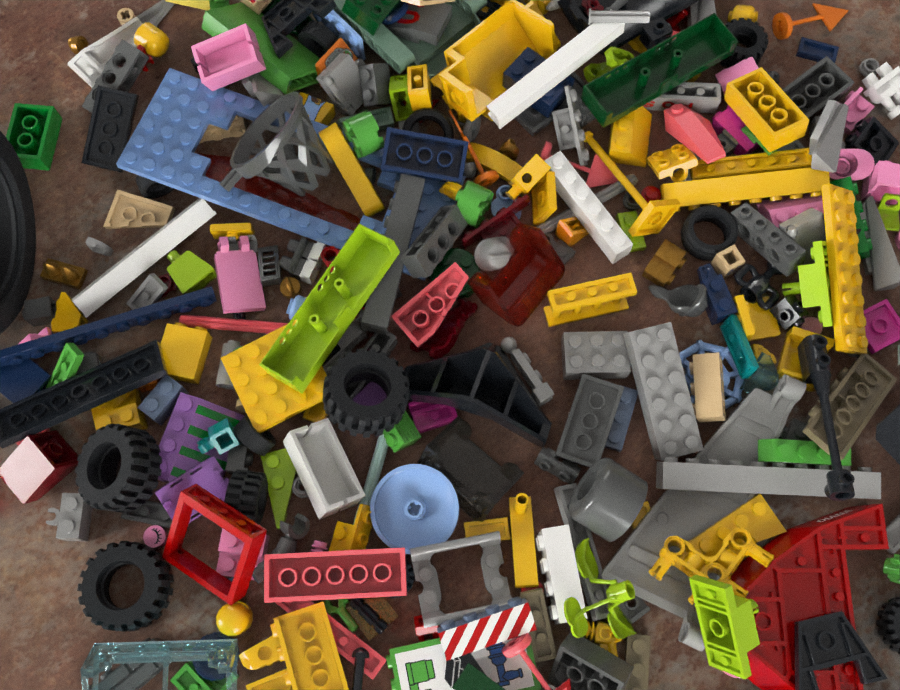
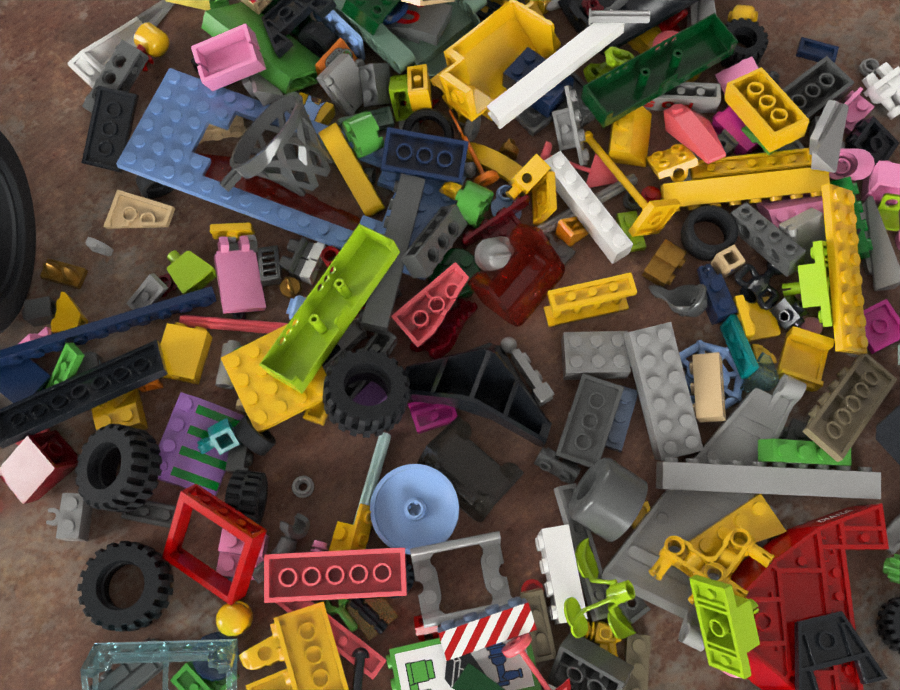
green brick [6,103,62,171] -> none
pearl gold tile [68,36,89,55] -> none
white tile [72,198,217,318] -> none
tan bush [117,8,136,25] -> none
sand blue piece [138,375,189,426] -> none
bright pink tile [143,525,168,549] -> none
medium lavender piece [154,455,229,523] -> none
lime wing [261,448,297,530] -> none
white piece [283,418,366,520] -> none
bright green brick [383,410,422,453] -> none
yellow tile [464,517,511,541] -> none
yellow piece [508,493,538,588] -> none
black brick [639,17,673,50] -> none
orange piece [772,3,849,40] -> none
black bar [797,334,855,501] -> none

